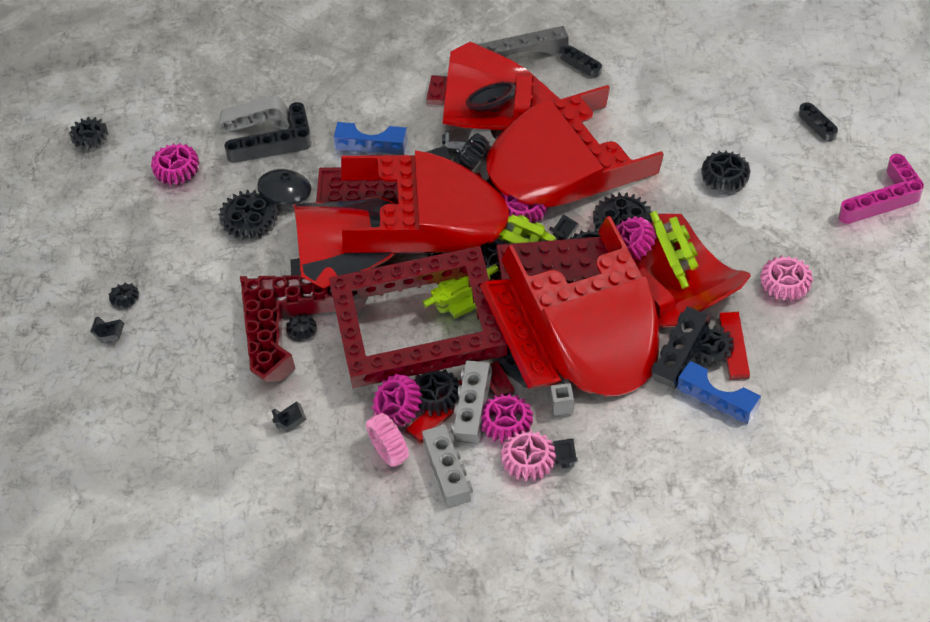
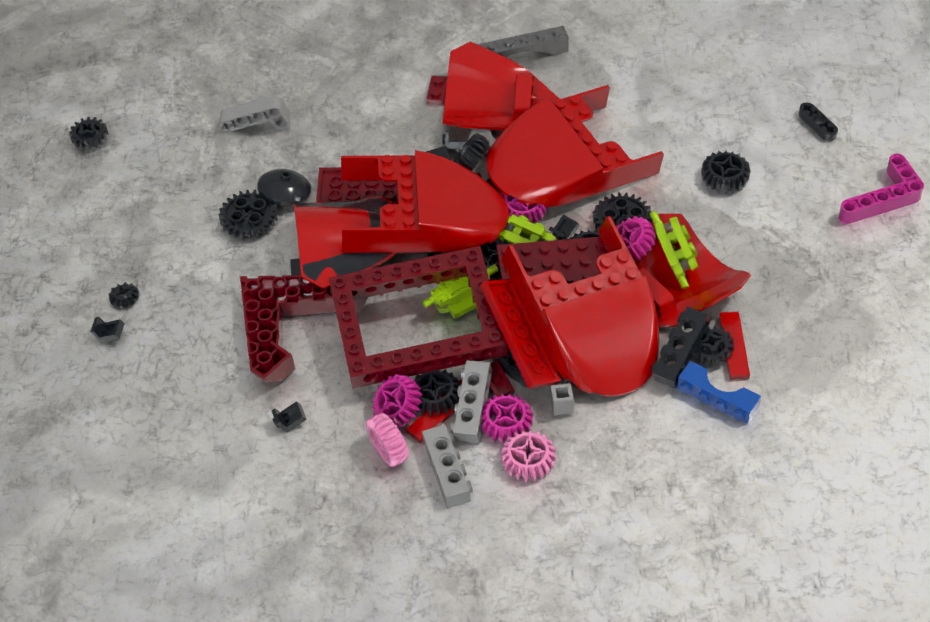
dark pink gear [151,143,200,185] -> none
black beam [224,102,312,163] -> none
black gear [286,314,317,340] -> none
blue arch [334,122,408,155] -> none
black dish [466,81,516,112] -> none
black bracket [553,438,578,469] -> none
black beam [560,45,602,77] -> none
bright pink gear [760,255,813,302] -> none

